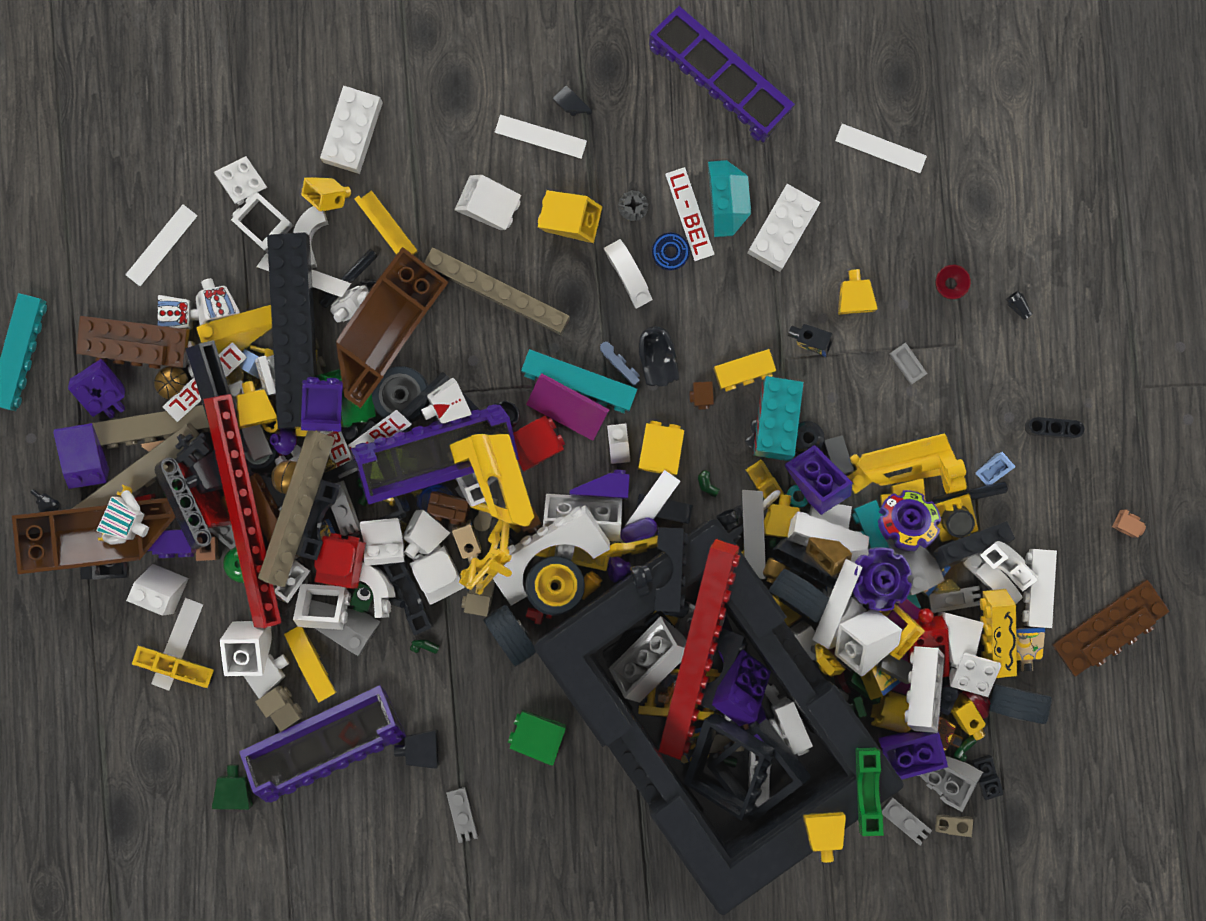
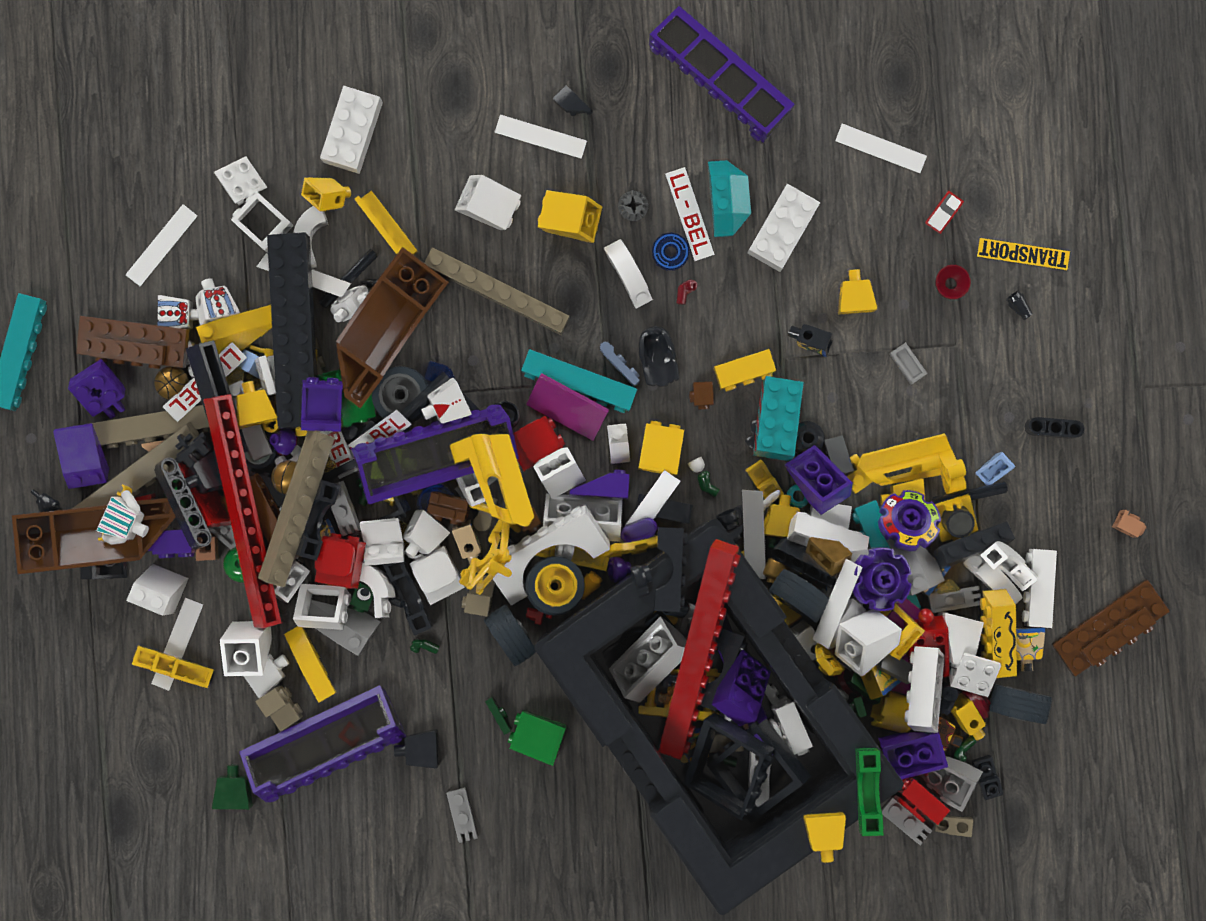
none -> clear blue slope [424,361,460,388]
none -> dark green plate [485,696,512,735]
none -> white brick [533,448,586,499]
none -> dark red arm [676,279,698,305]
none -> white hinge [688,457,705,472]
none -> red brick [894,777,950,825]
none -> slope [925,190,964,234]
none -> sticker [977,238,1070,270]

